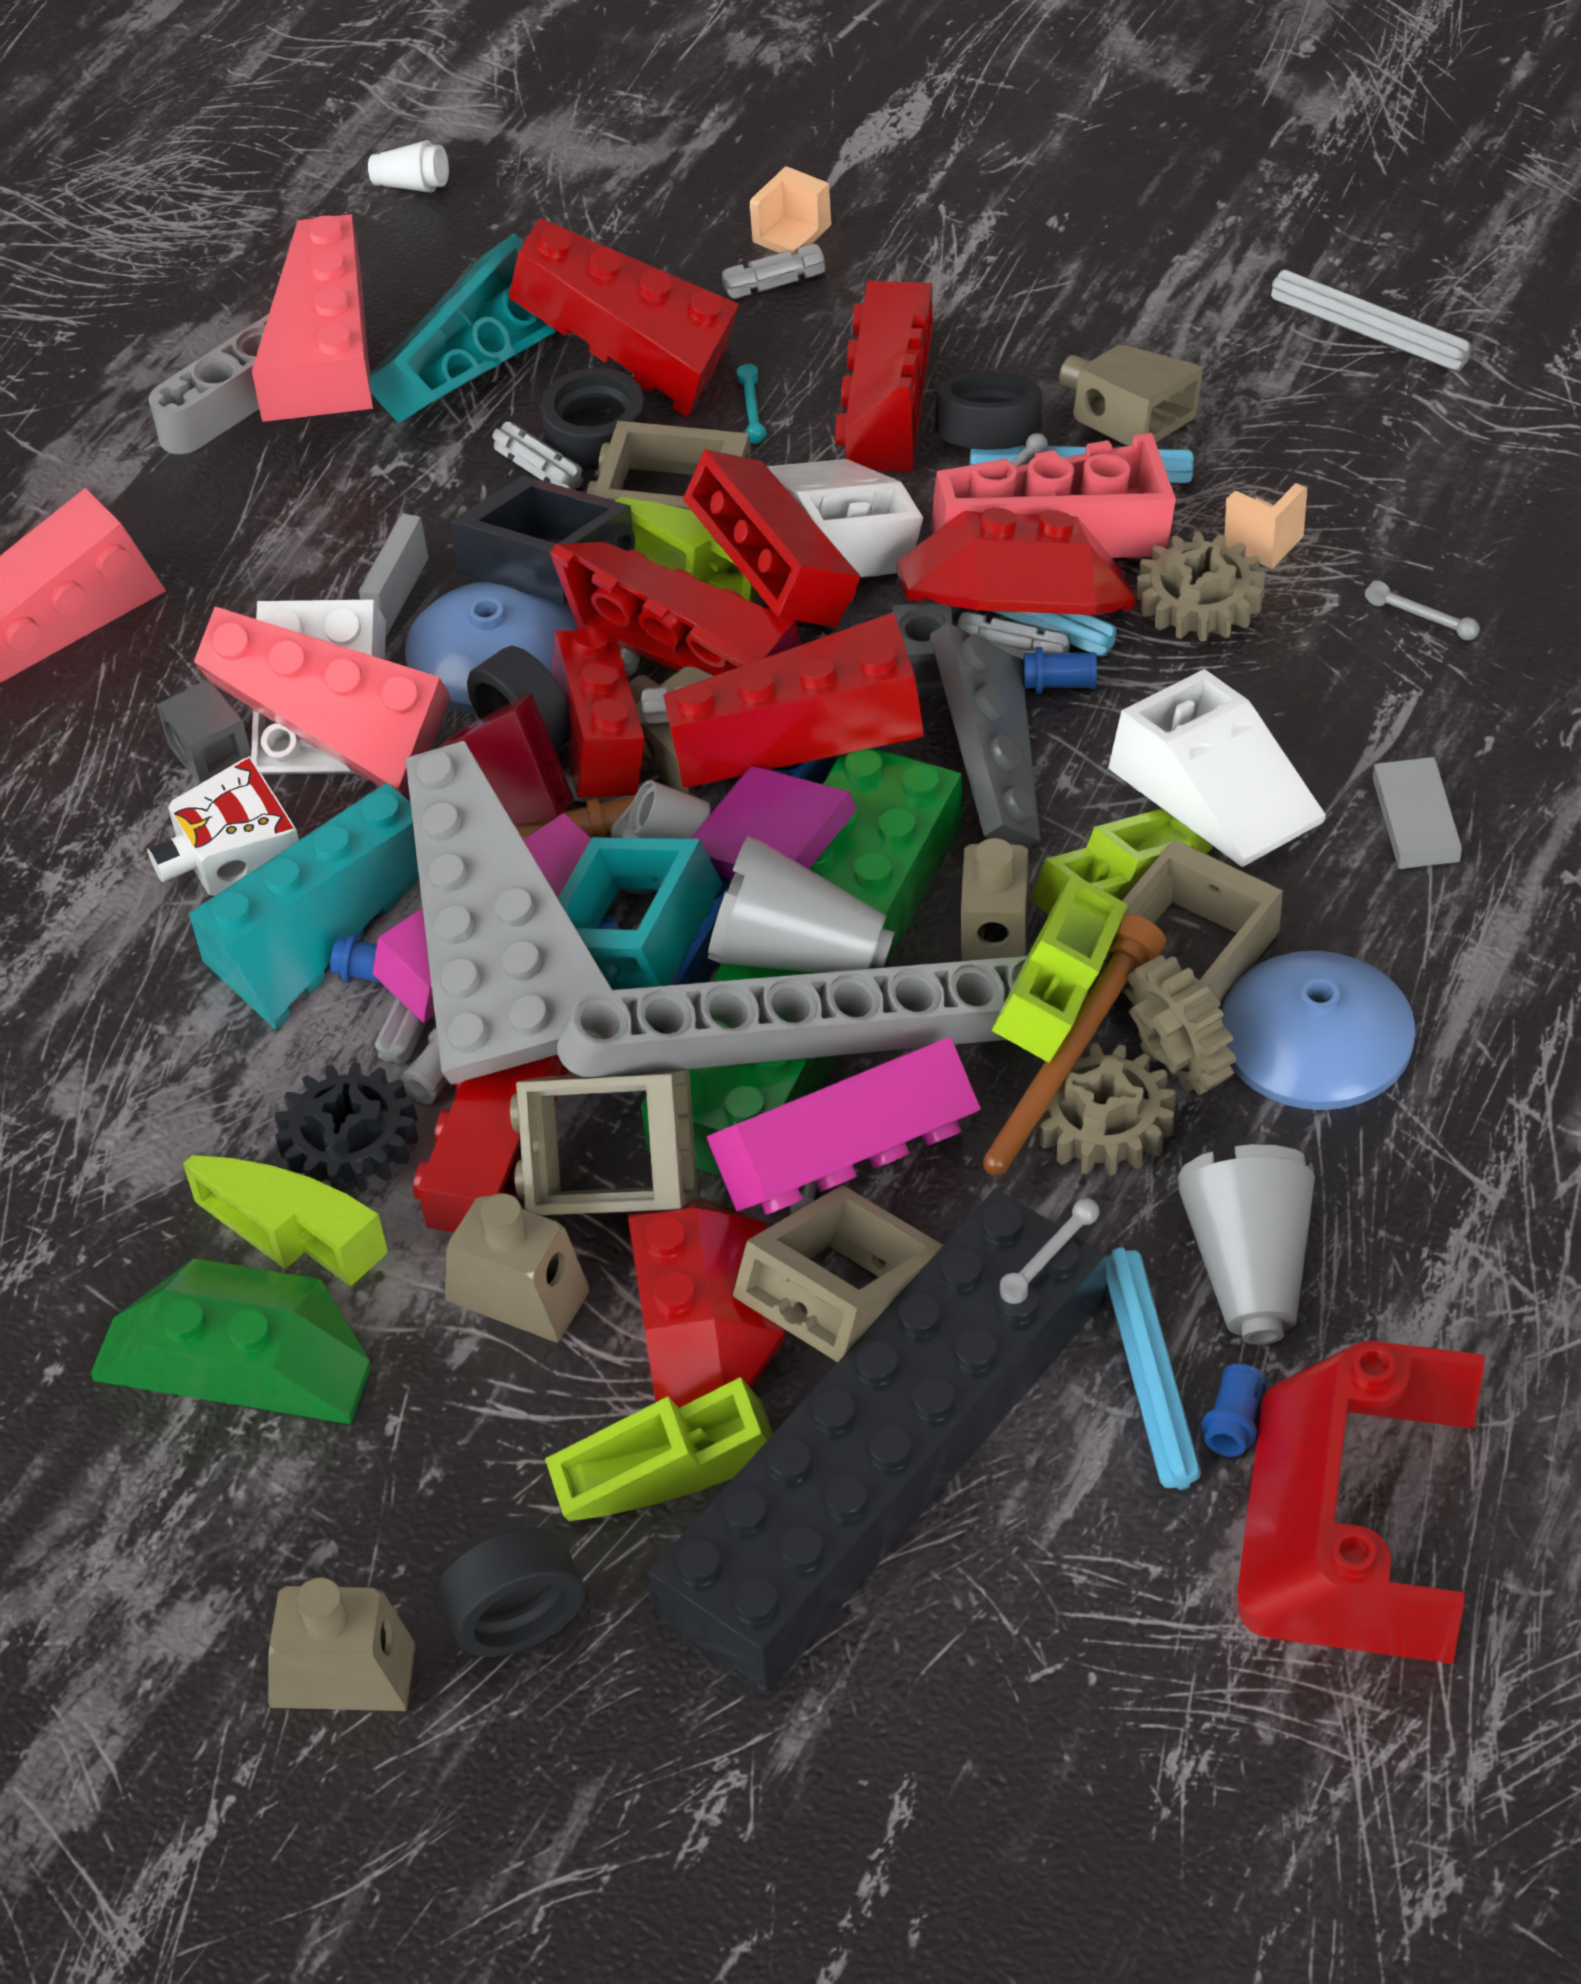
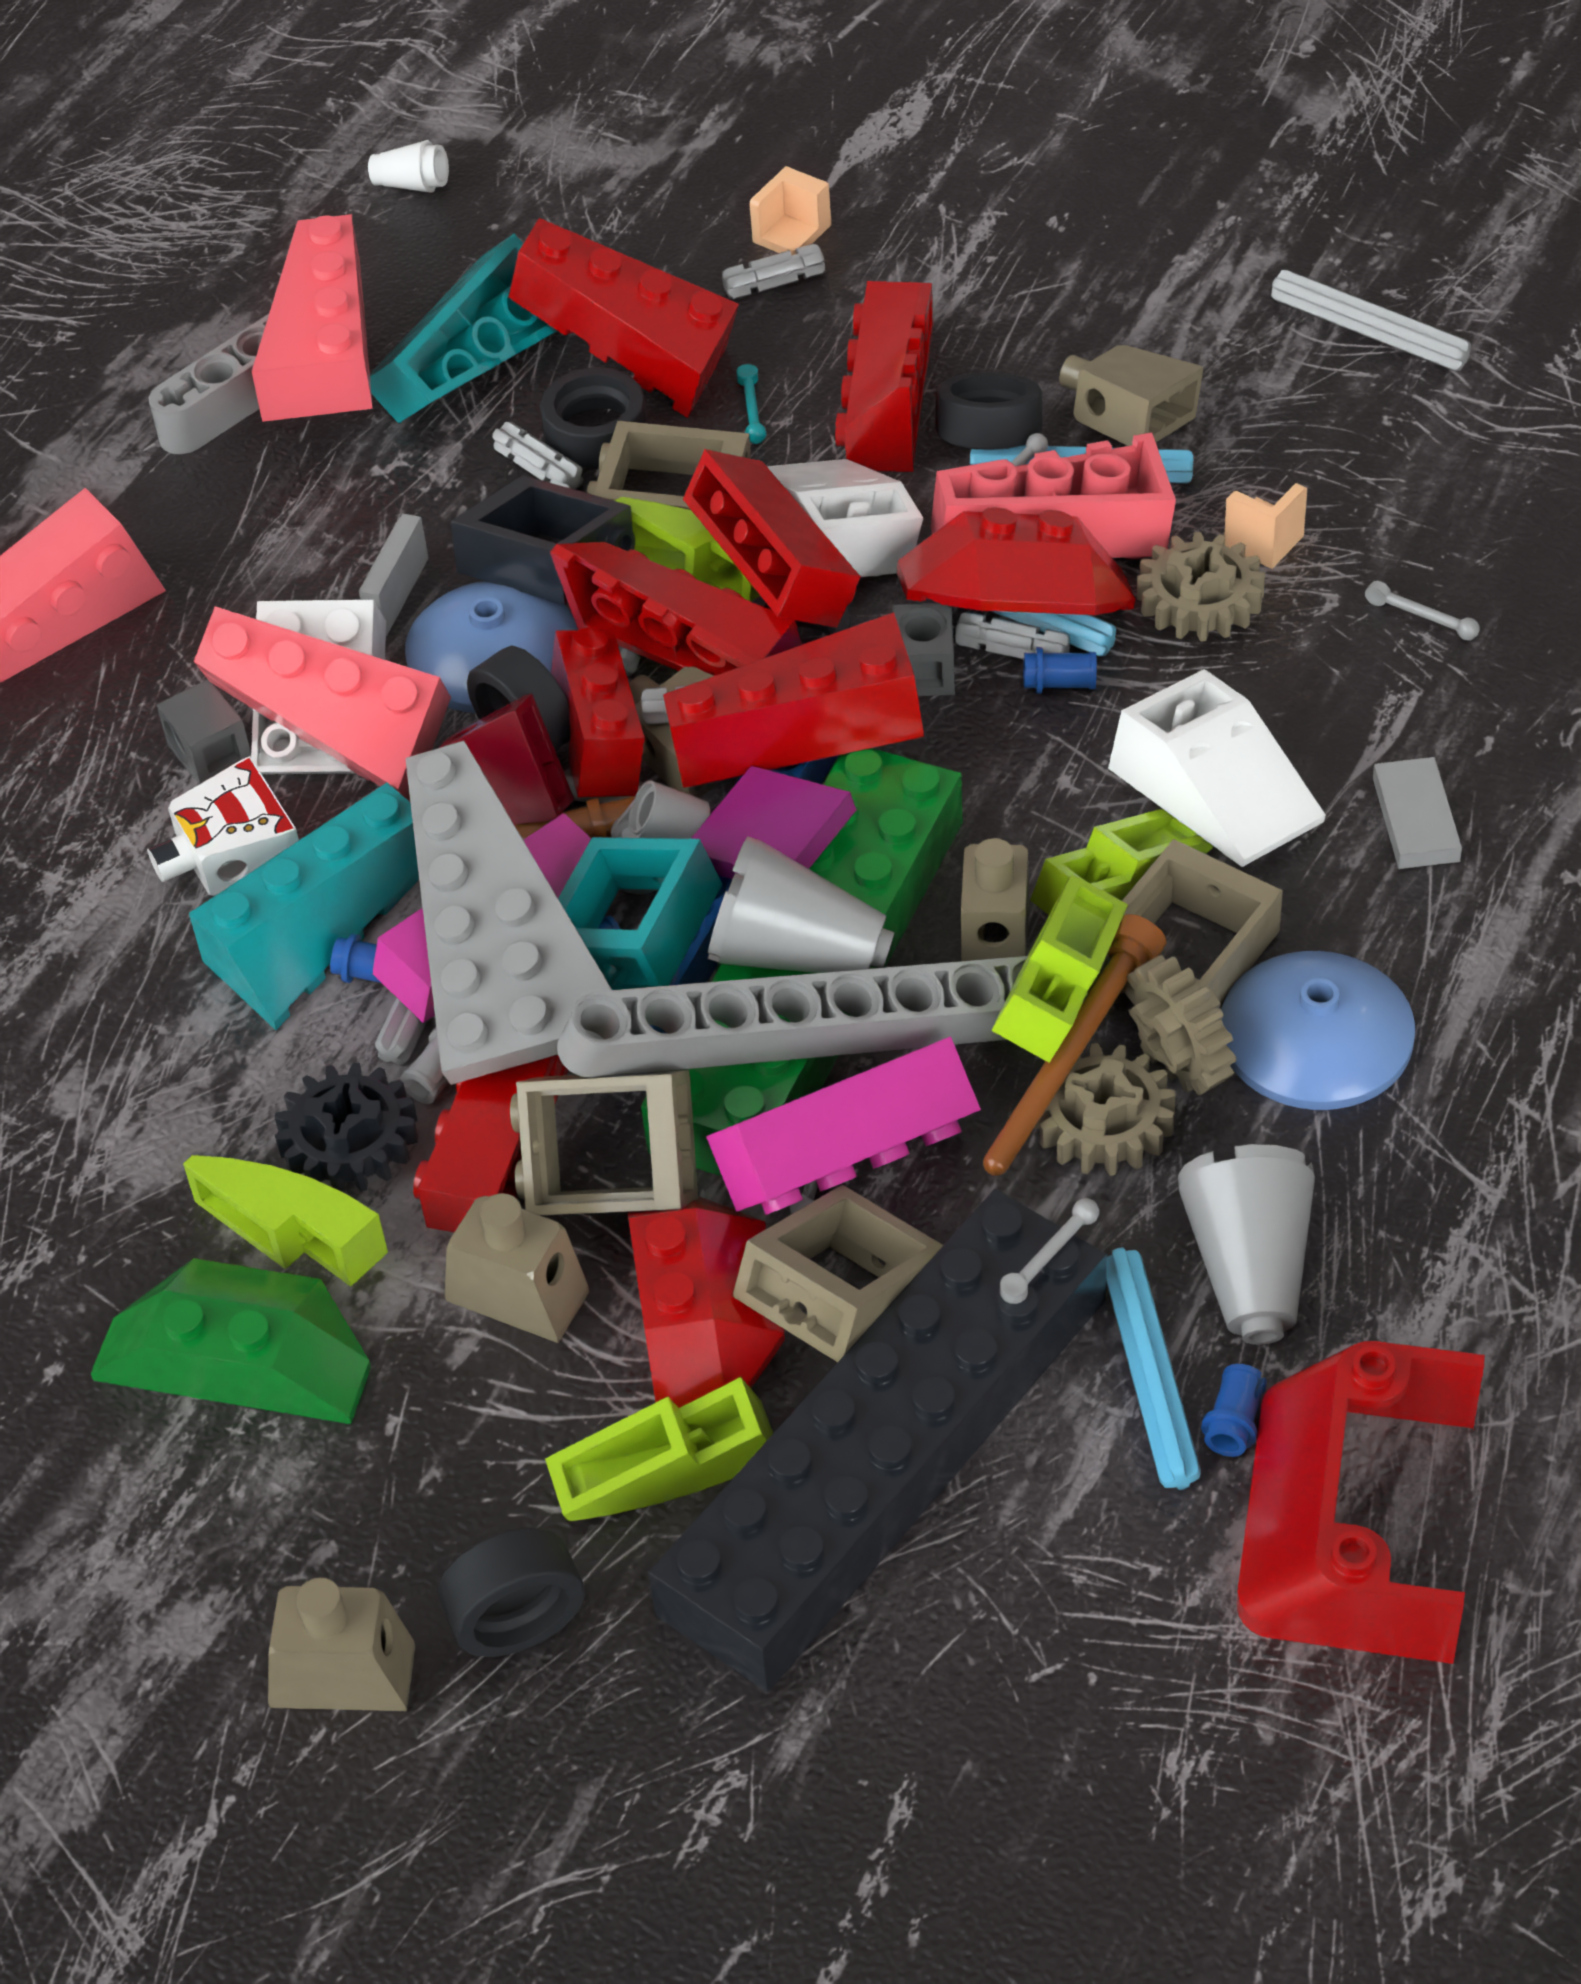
dark grey wing [930,622,1041,849] -> none

